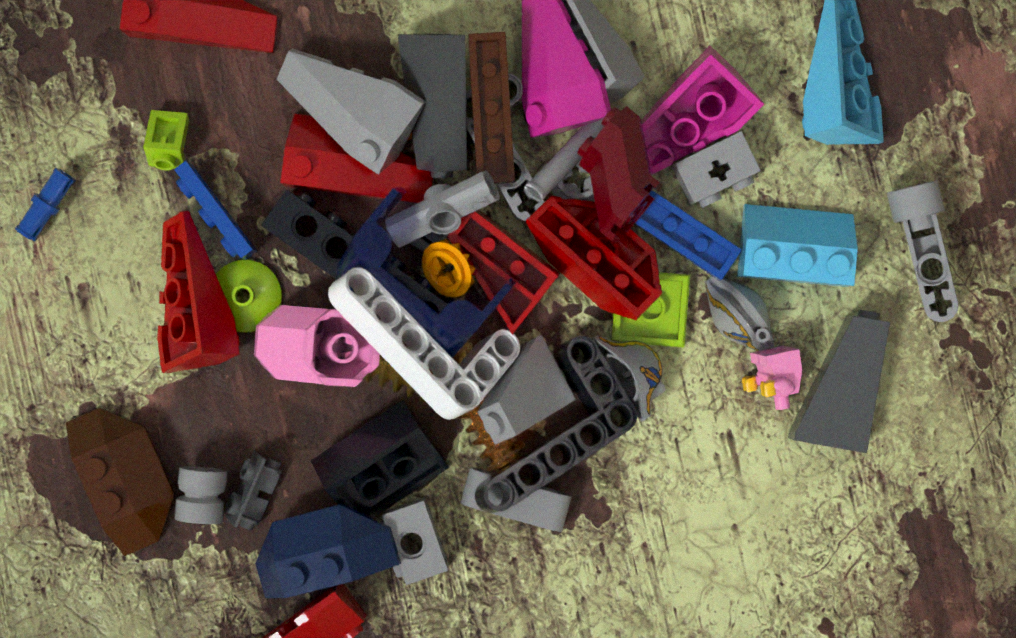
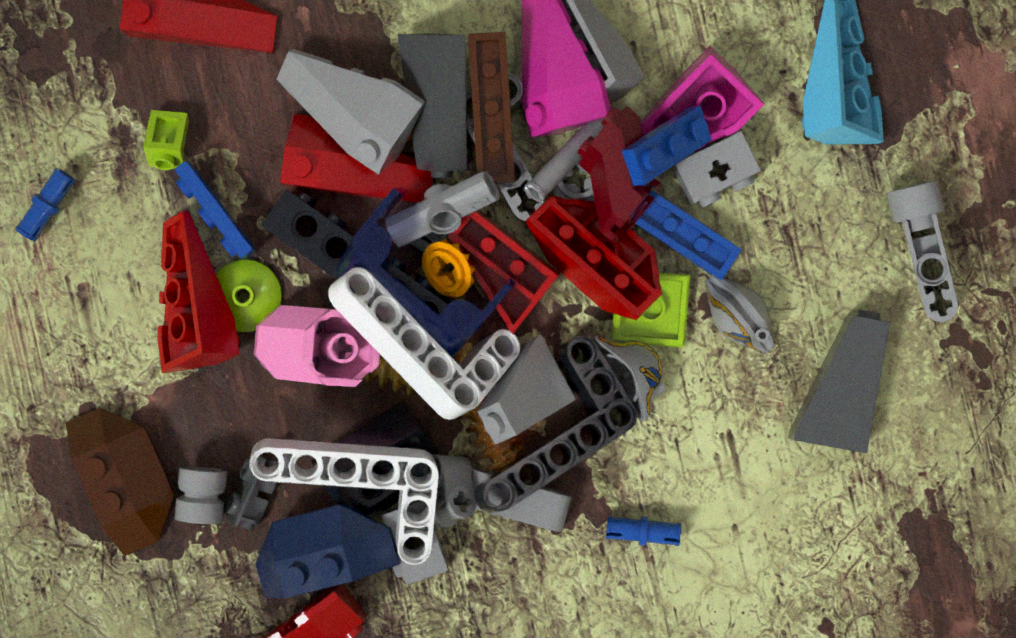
medium azure slope [737,204,858,287] -> none
bright pink piece [742,346,802,410] -> none
none -> white beam [250,438,438,565]
none -> light grey piece [423,454,476,529]
none -> blue pin [606,516,681,546]
none -> blue plate [621,105,712,186]

